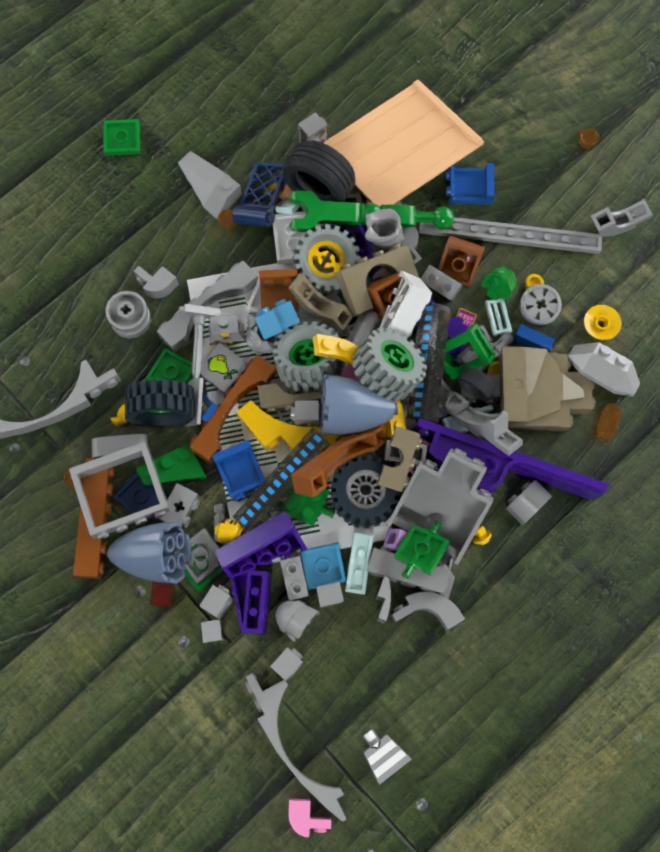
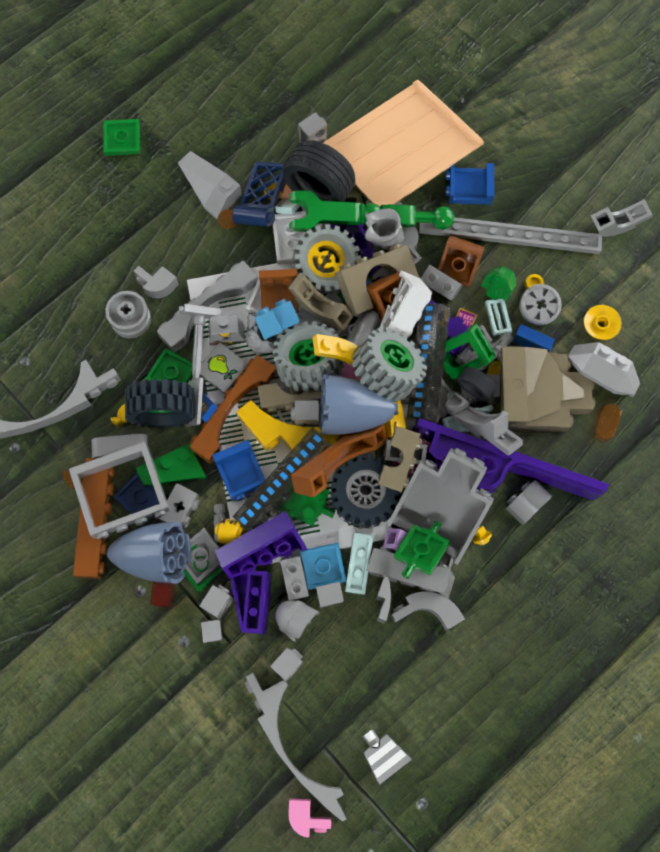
clear orange tile [578,128,599,149] -> none

